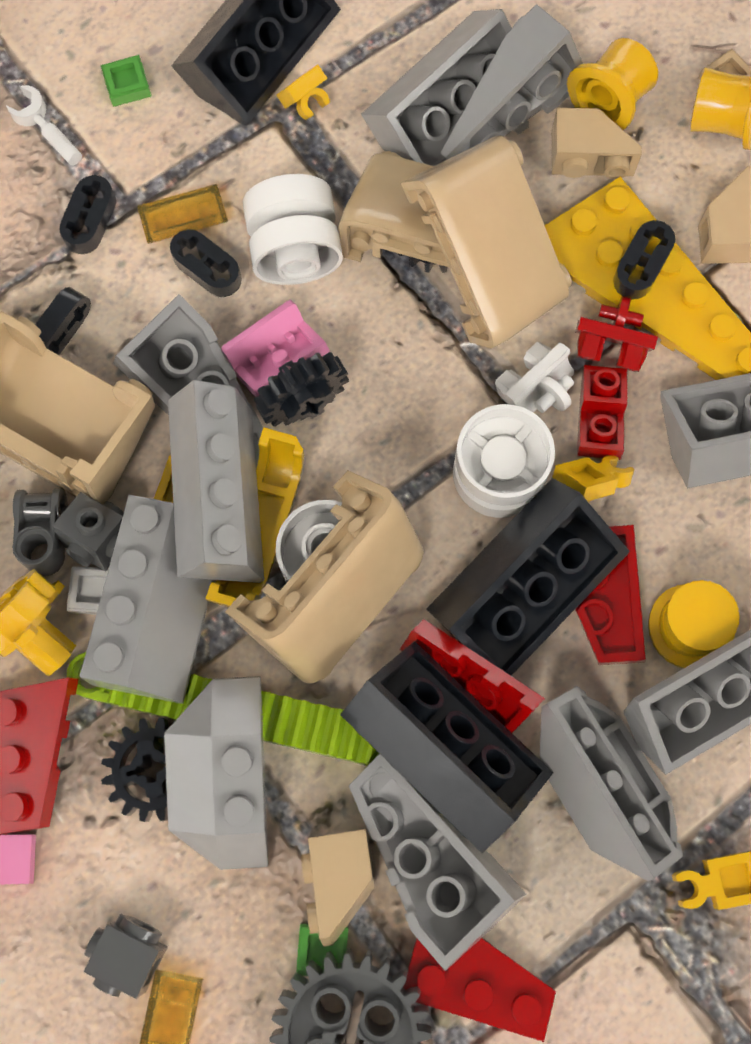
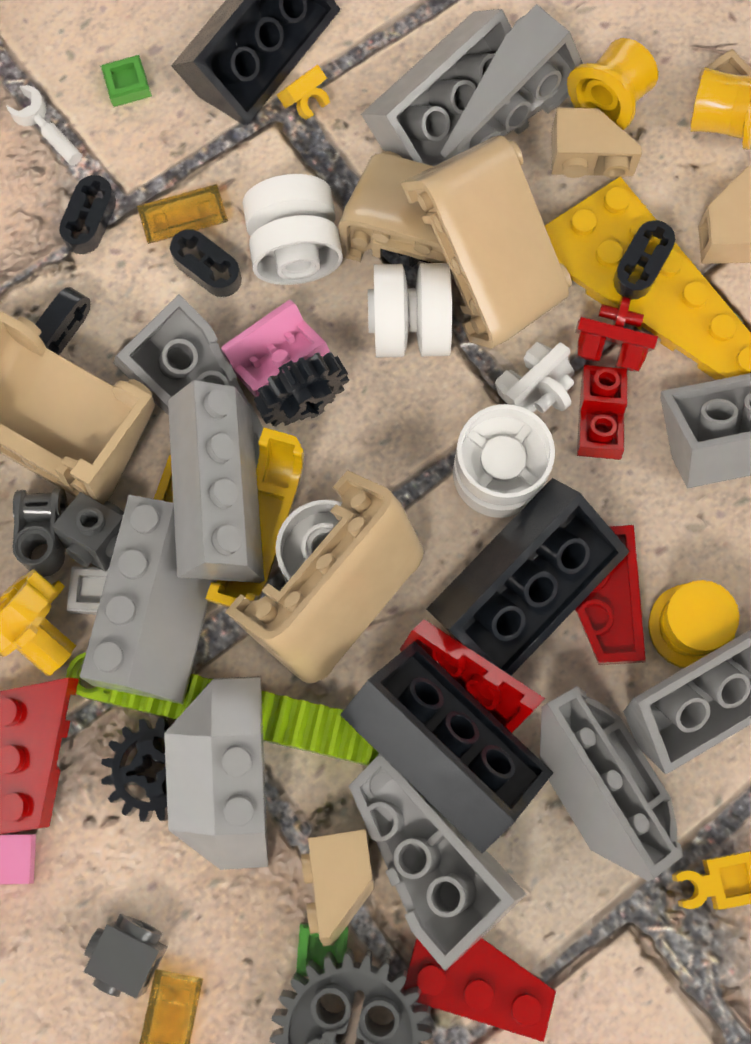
yellow plate [552,455,635,502] -> none
none -> white wheel [368,263,452,358]

